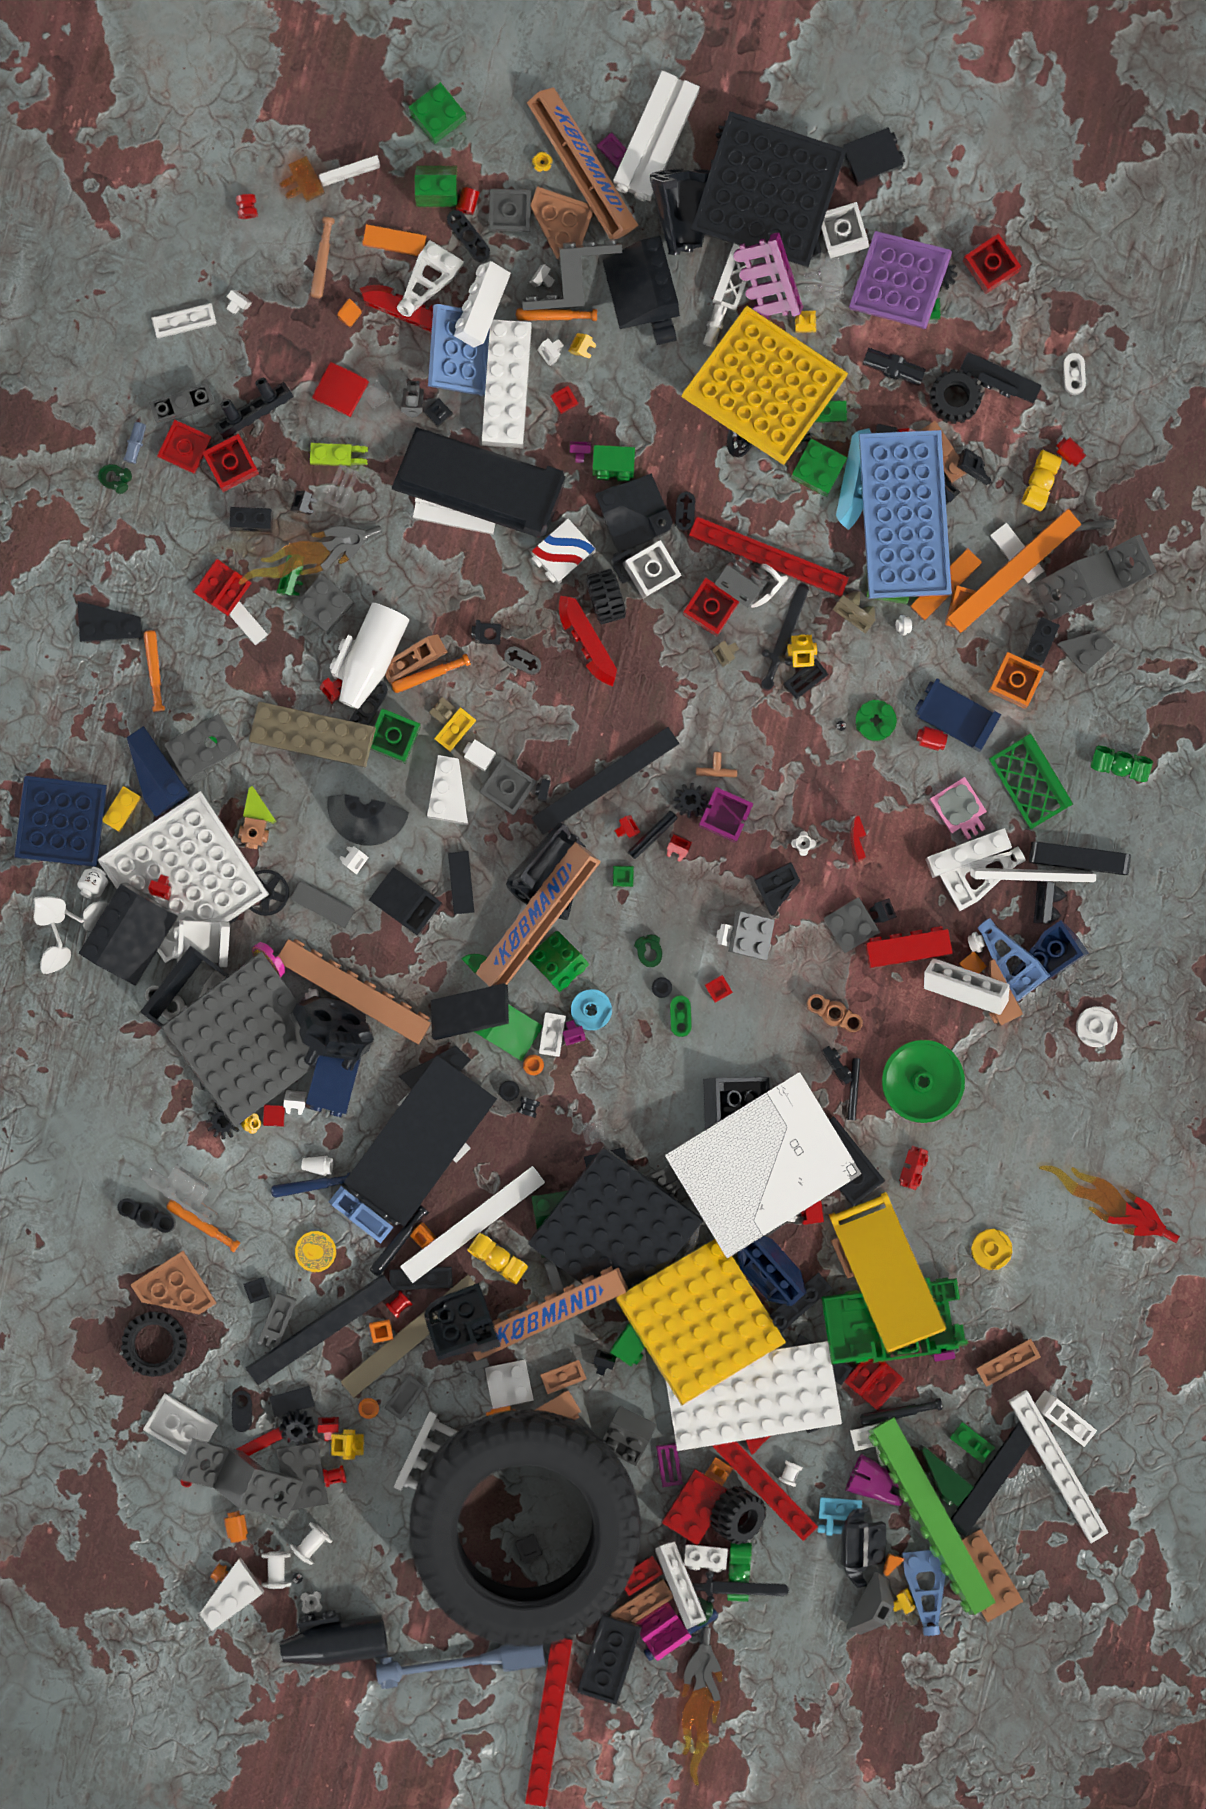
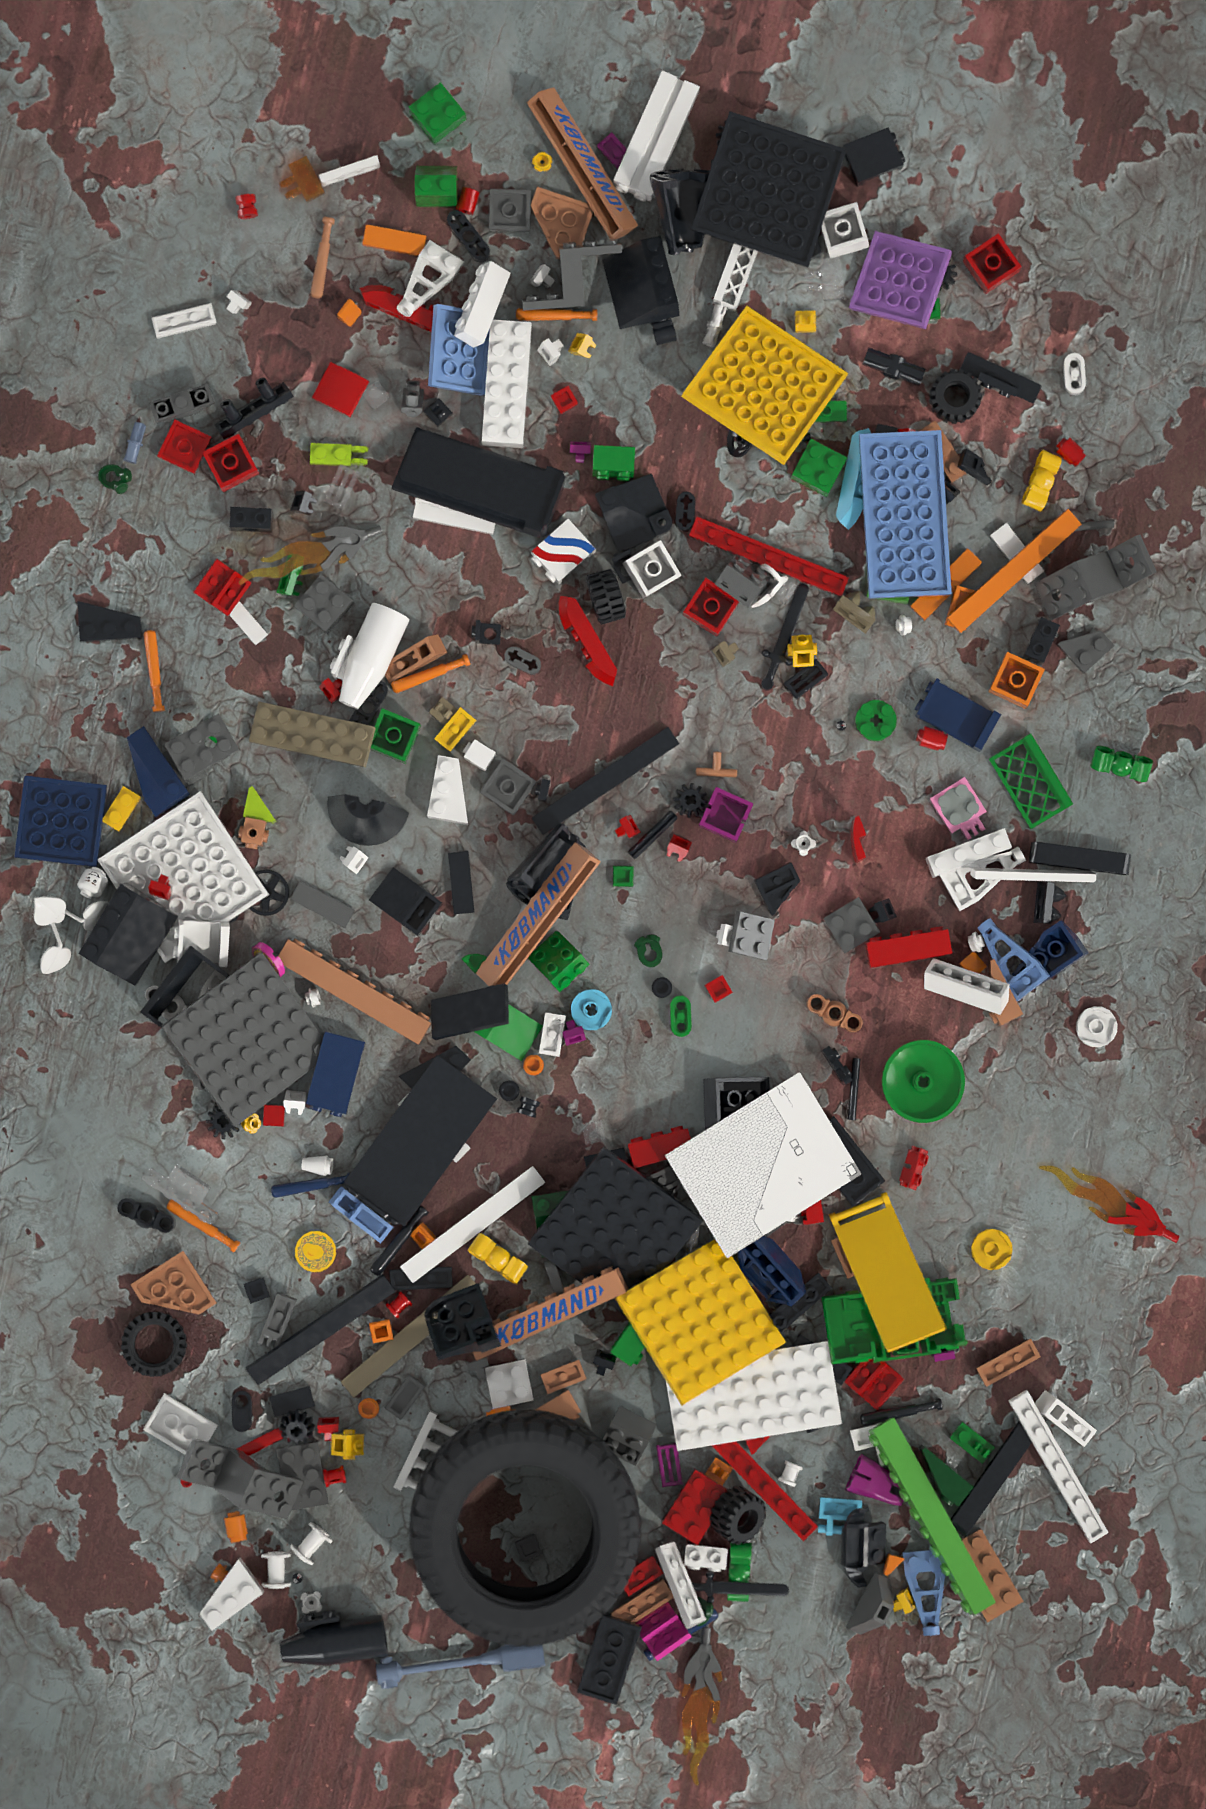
black brick [293,996,374,1071] -> none
red plate [525,1638,573,1807] -> none
fence [733,232,803,320] -> none
none -> red brick [627,1125,691,1168]

